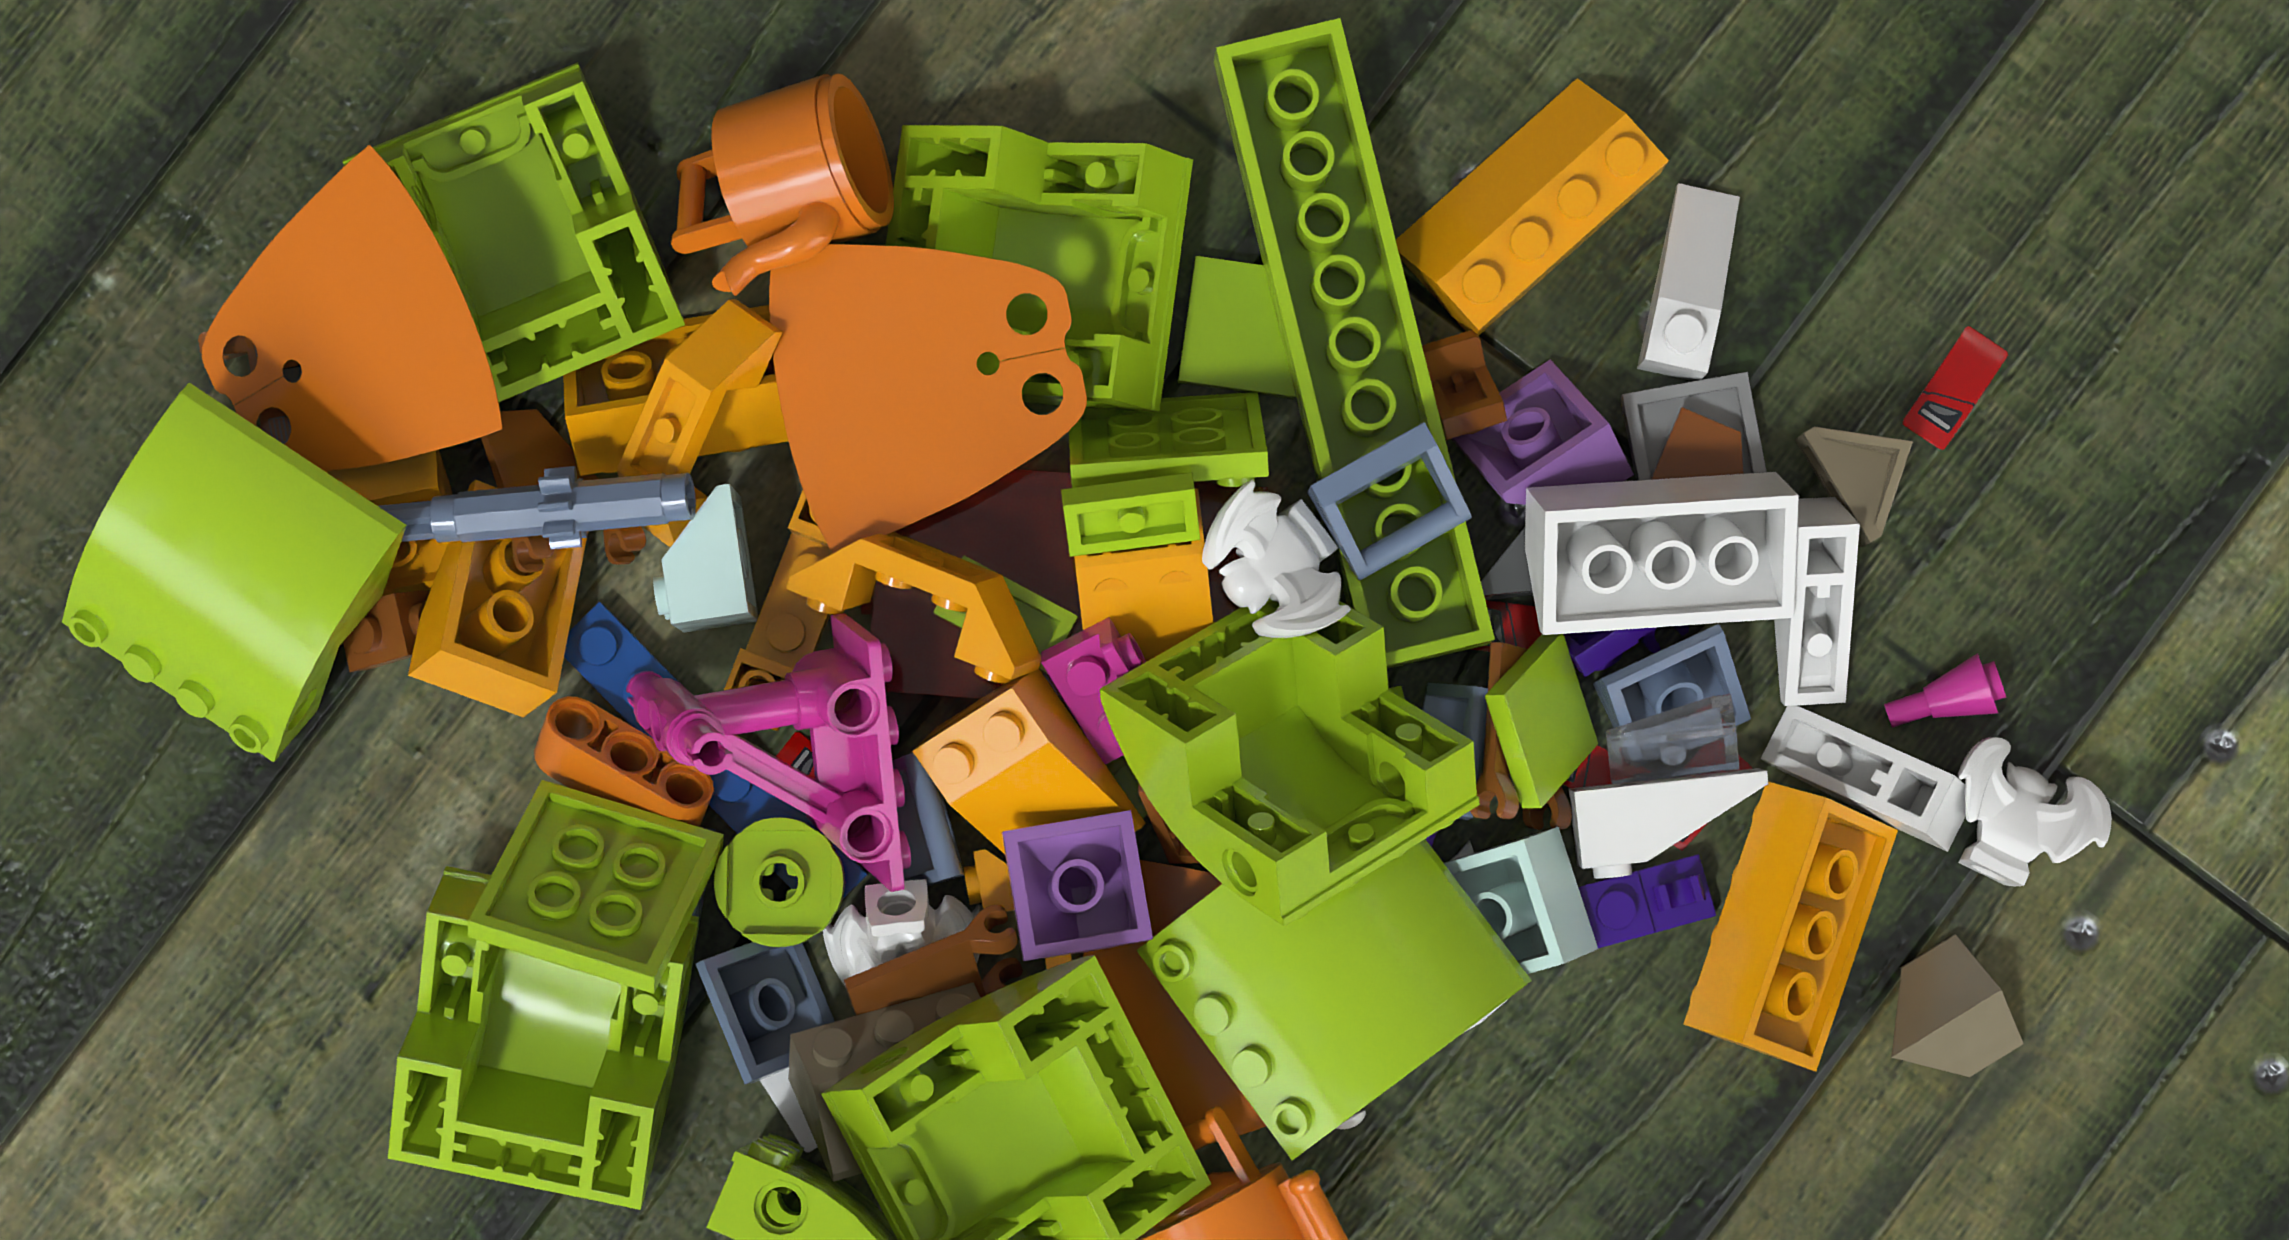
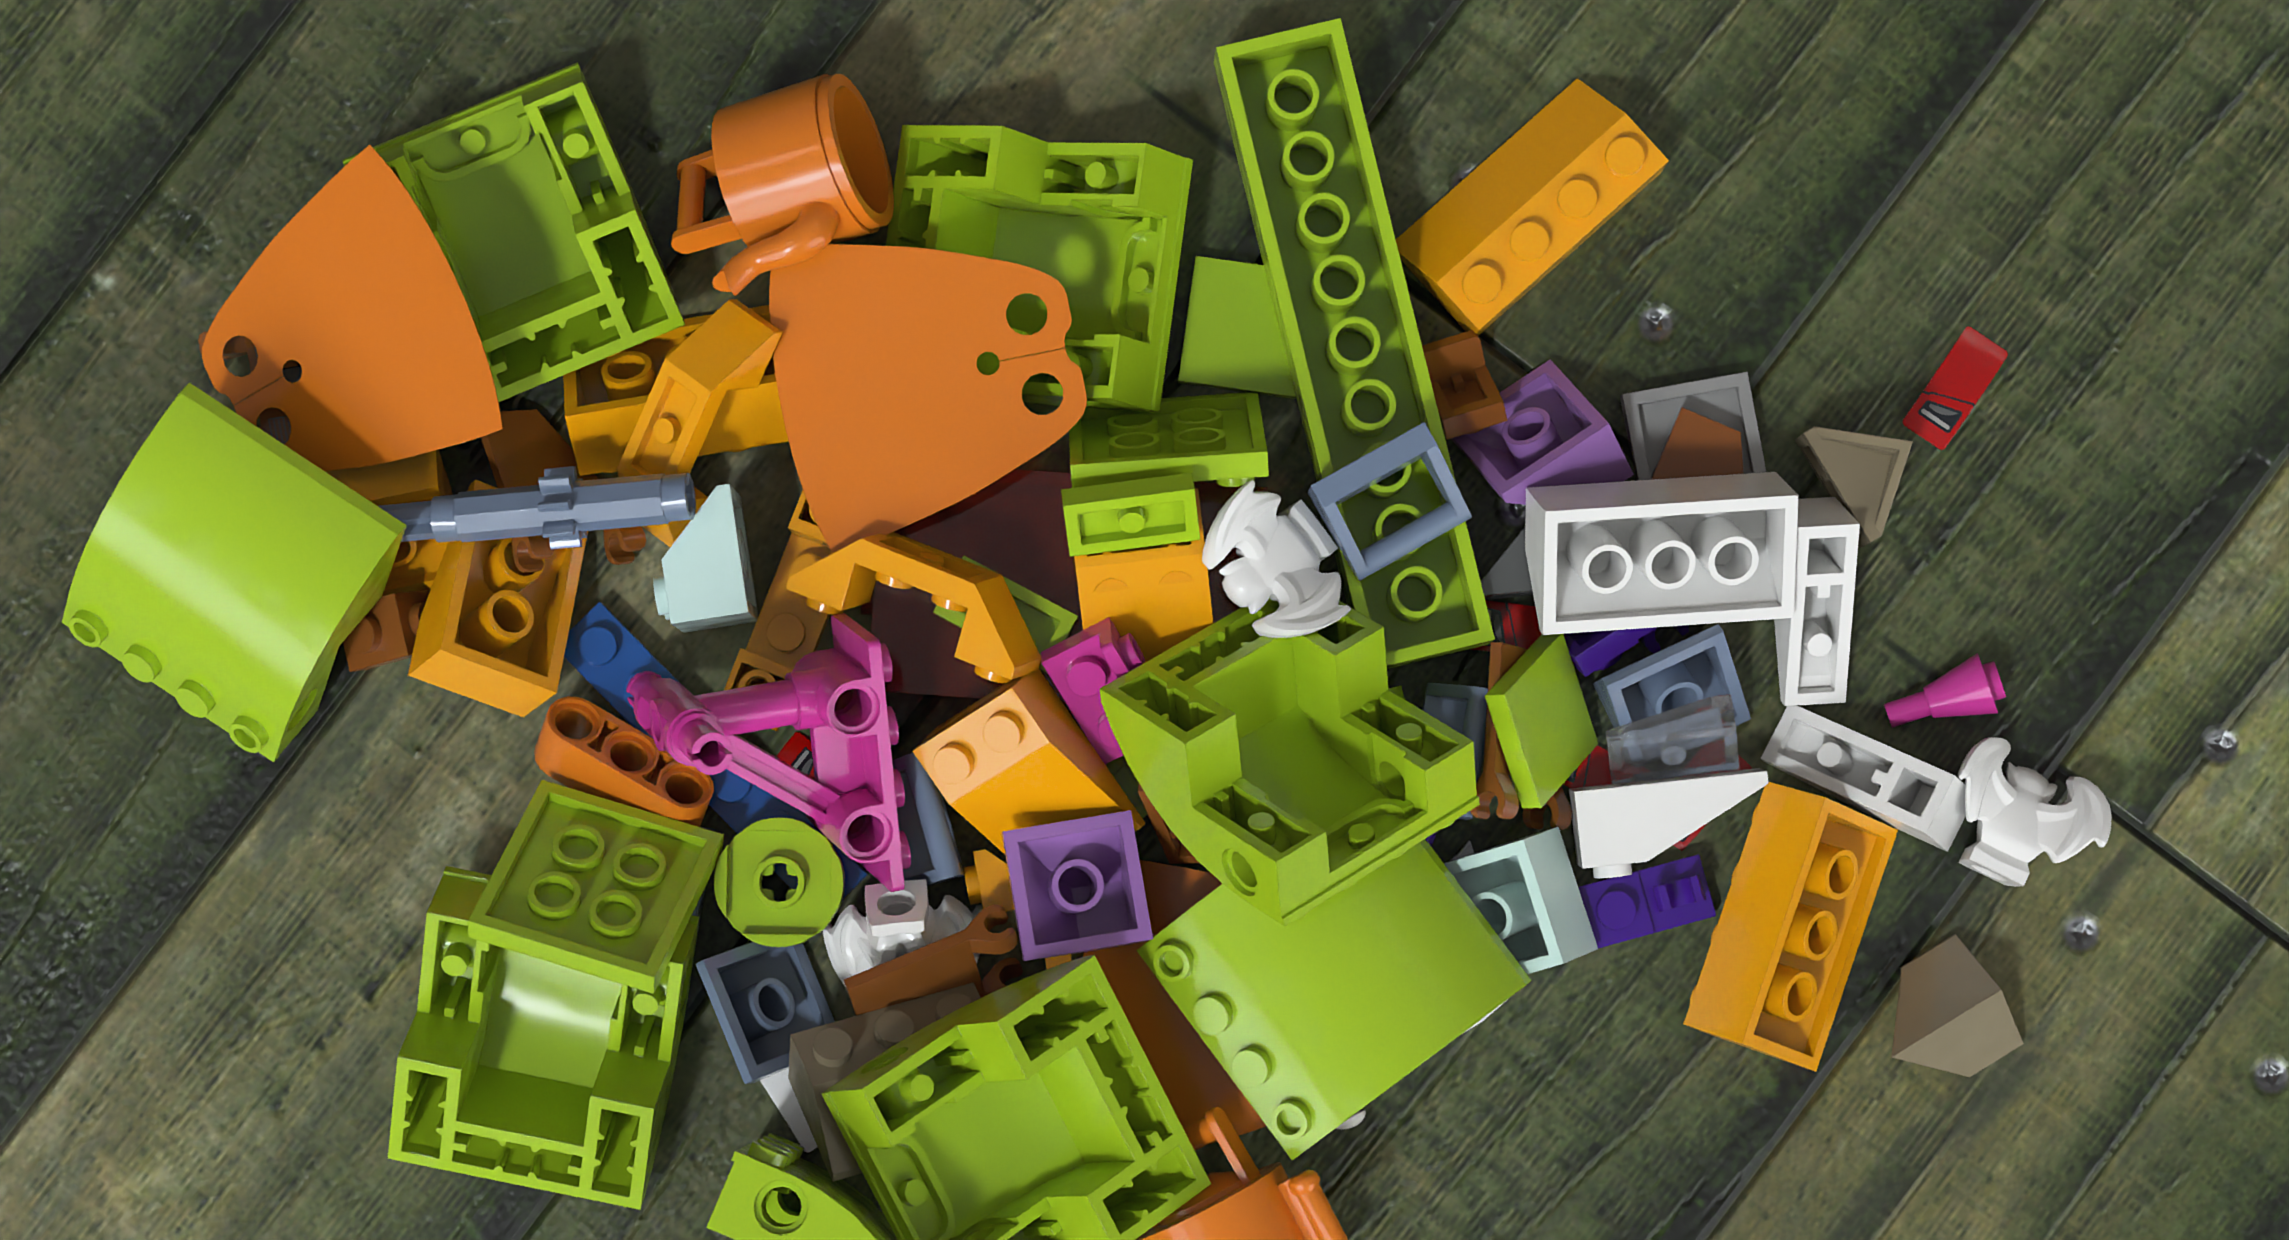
white slope [1637,183,1740,381] -> none

